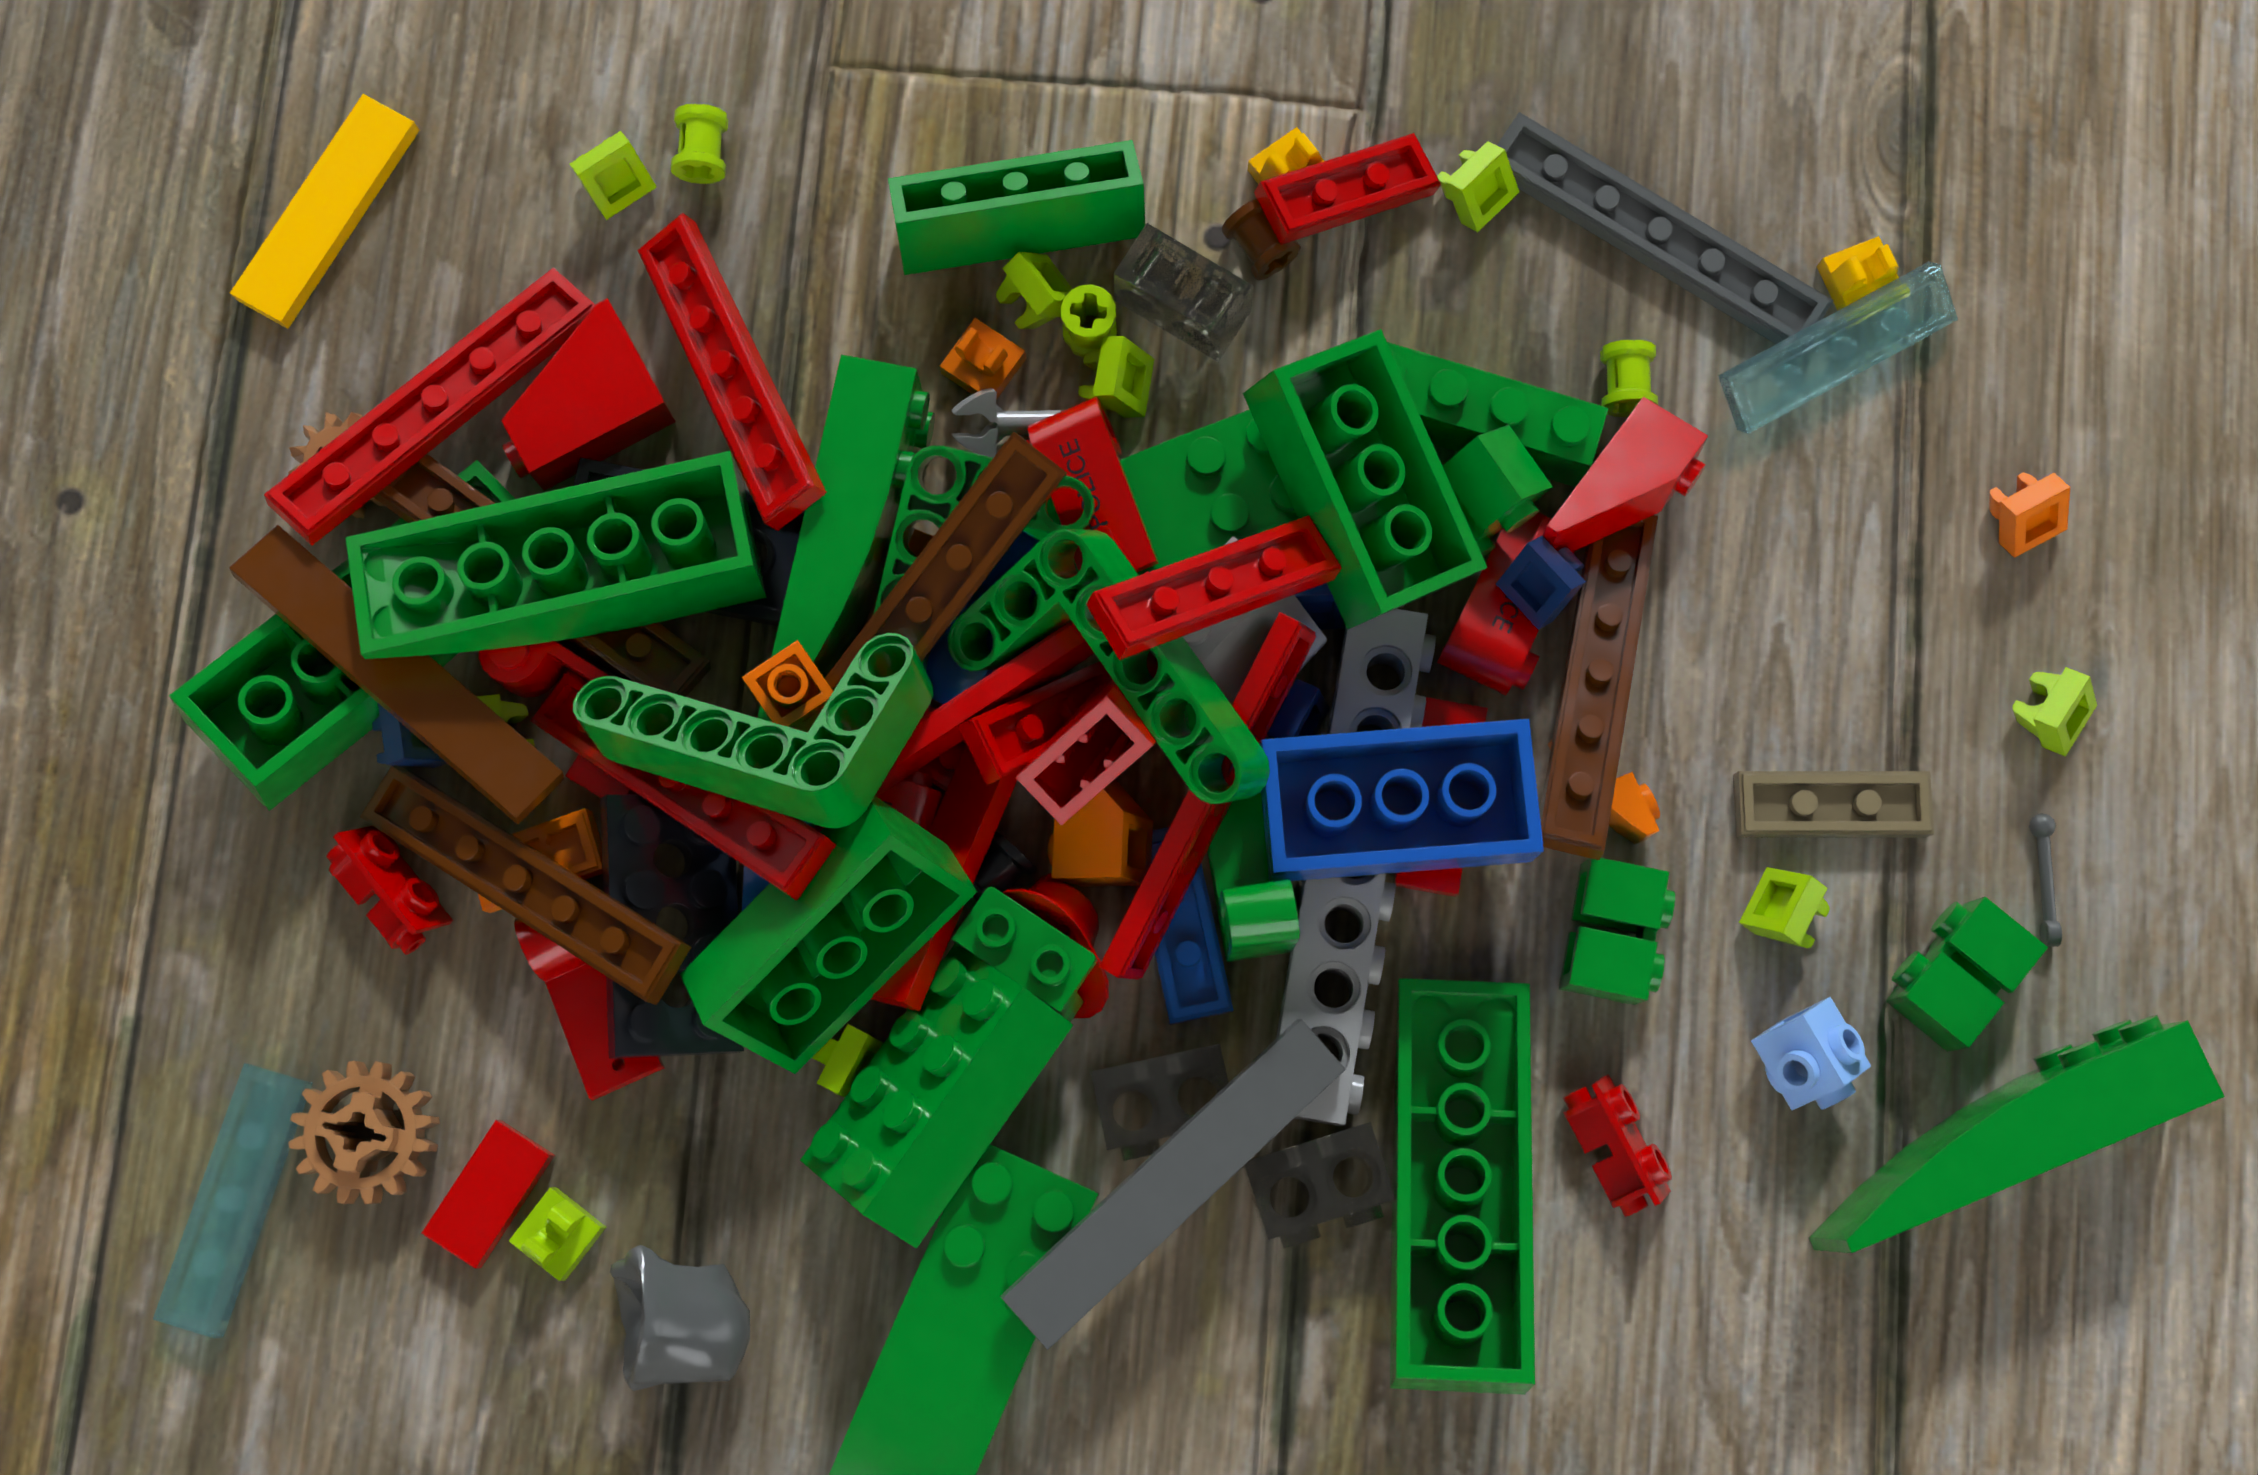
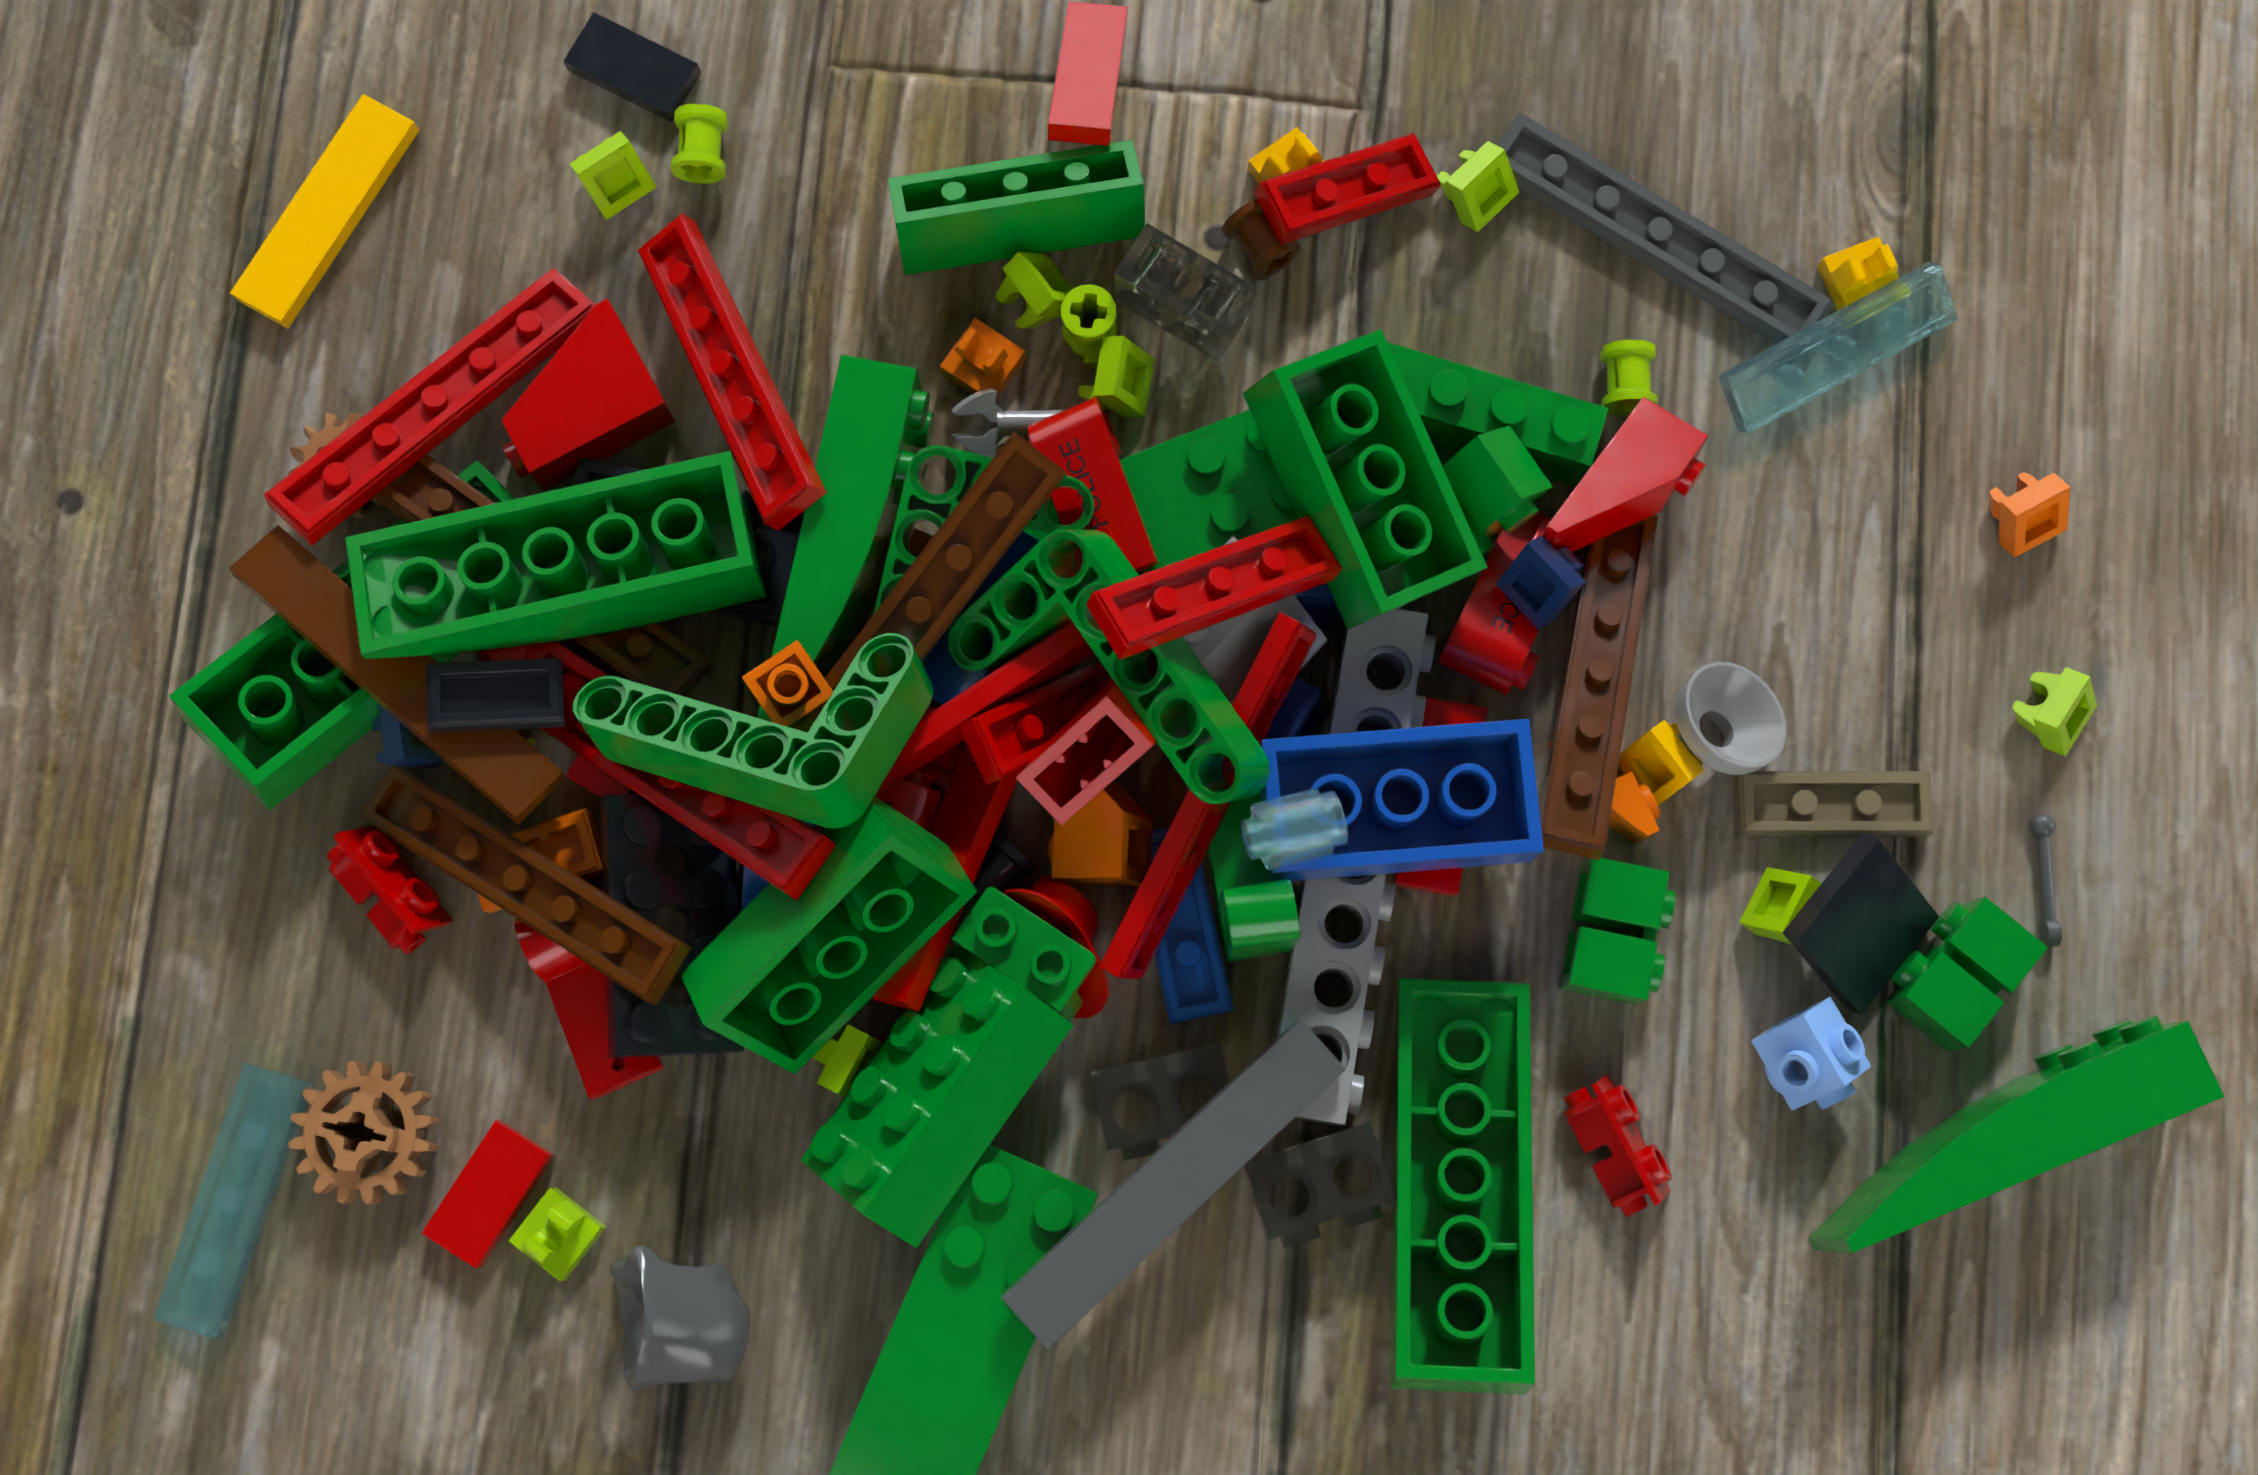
none -> black tile [426,658,565,733]
none -> black tile [563,12,701,122]
none -> tile [1048,1,1128,146]
none -> clear light blue brick [1241,788,1348,870]
none -> yellow tile [1618,720,1705,805]
none -> light grey piece [1675,661,1786,775]
none -> black tile [1782,833,1940,1015]

